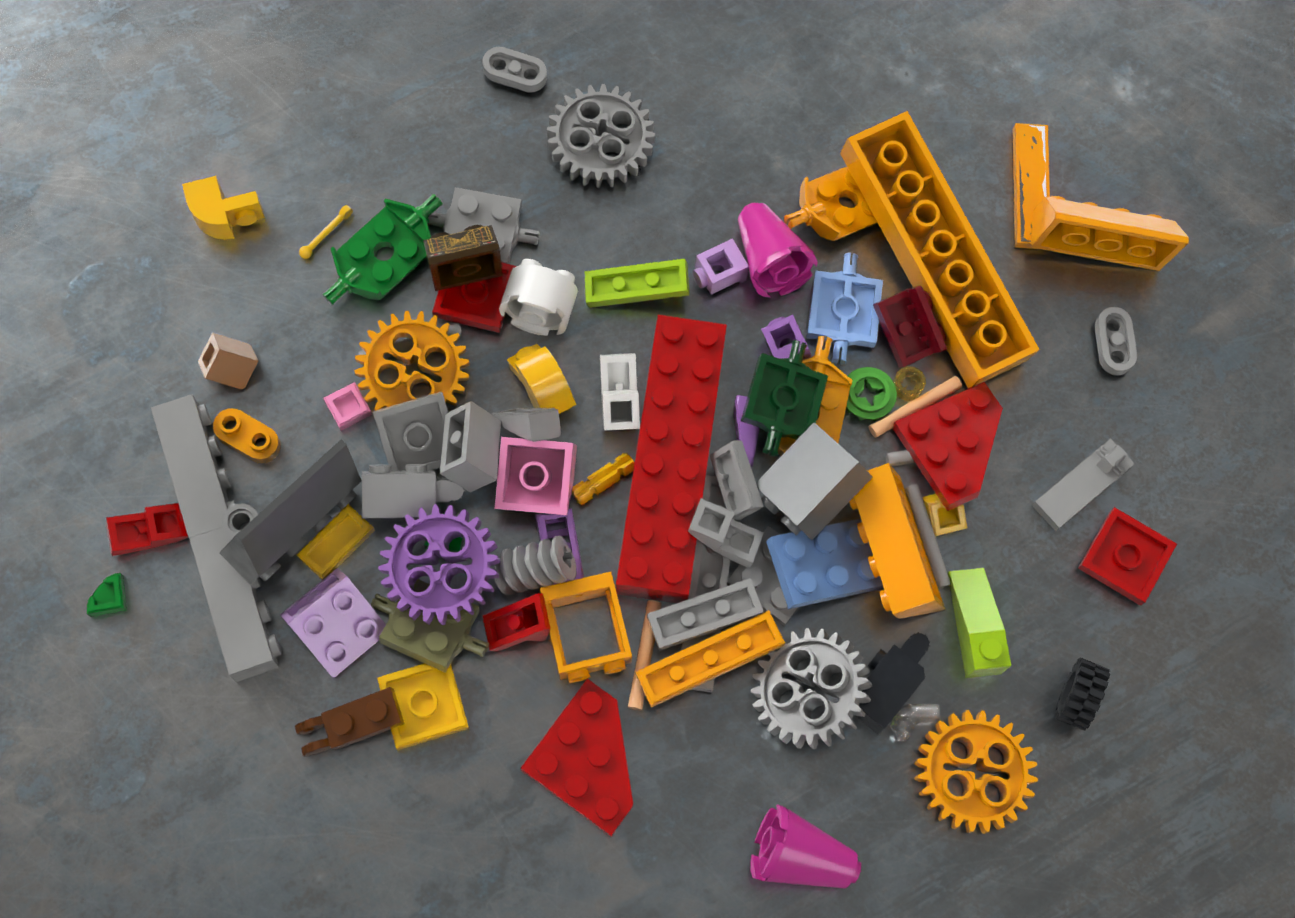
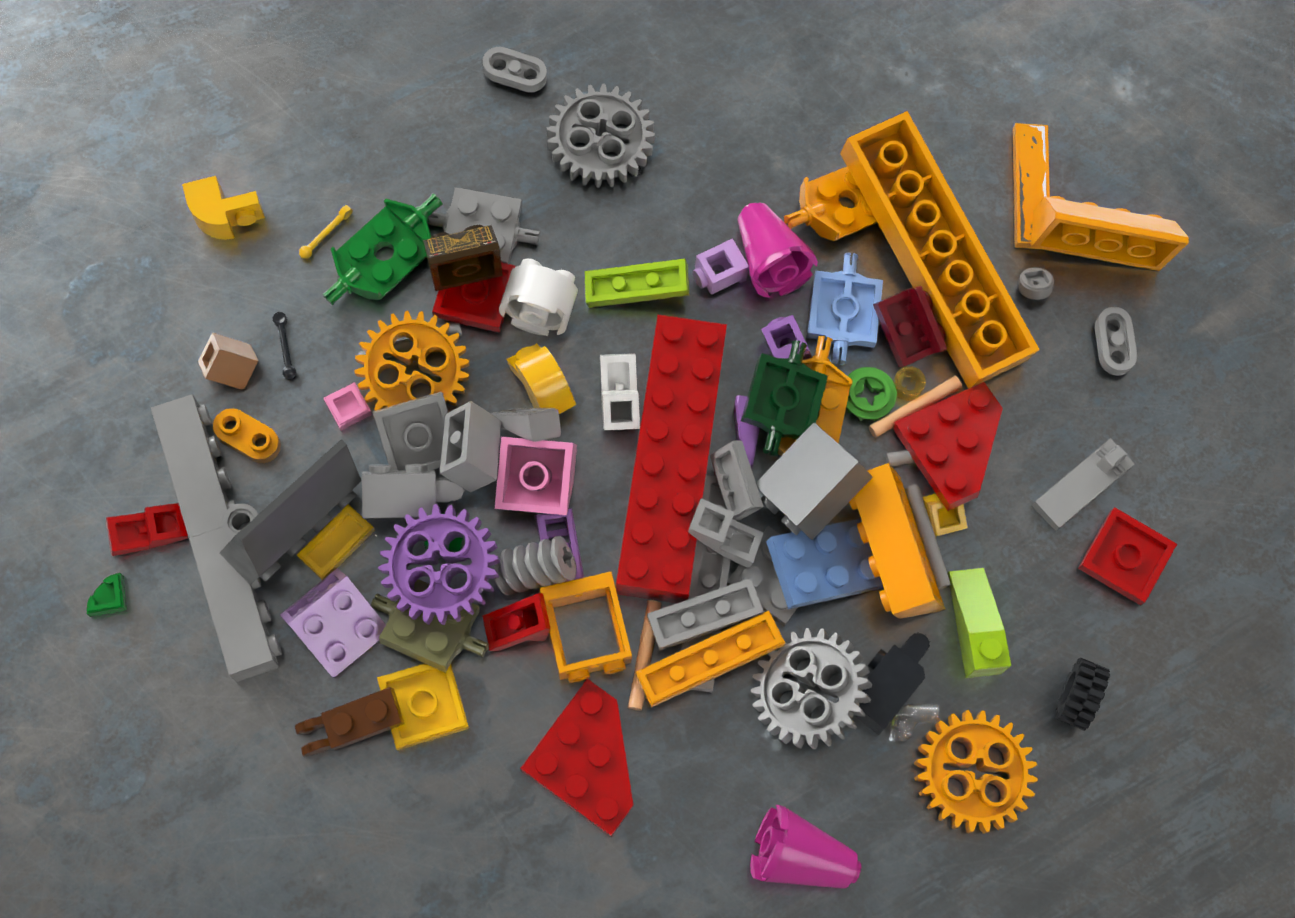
yellow axle [572,453,635,505] -> none
none -> black hinge [273,312,296,379]
none -> light grey tile [1018,268,1054,300]

